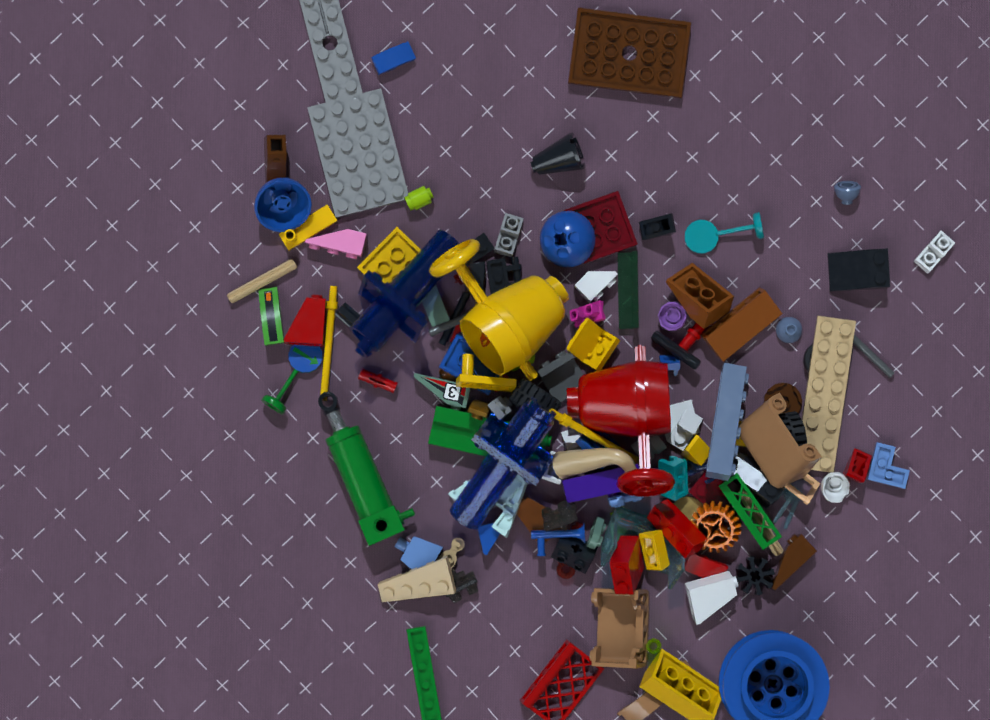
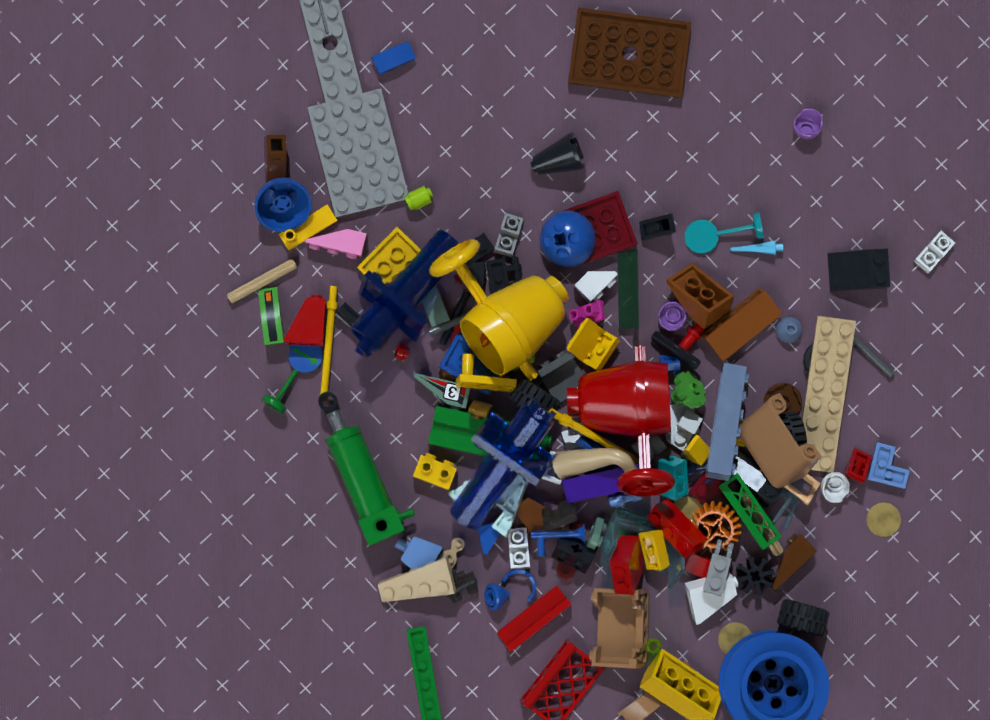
red pin [358,368,398,393] -> none
light grey slope [487,395,513,420] -> none
sand blue brick [834,181,861,205] -> none
none -> red plate [394,343,410,361]
none -> yellow brick [413,453,457,490]
none -> blue brick [484,584,510,611]
none -> red panel [497,586,571,652]
none -> blue helmet [501,569,536,602]
none -> white slope [508,528,530,570]
none -> bright green plant [671,371,706,409]
none -> light grey hinge [703,539,734,597]
none -> pearl gold sticker [718,622,752,654]
none -> medium azure piece [730,240,783,255]
none -> black tyre [777,599,830,636]
none -> medium lavender hair [793,109,823,140]
none -> pearl gold sticker [867,503,901,537]

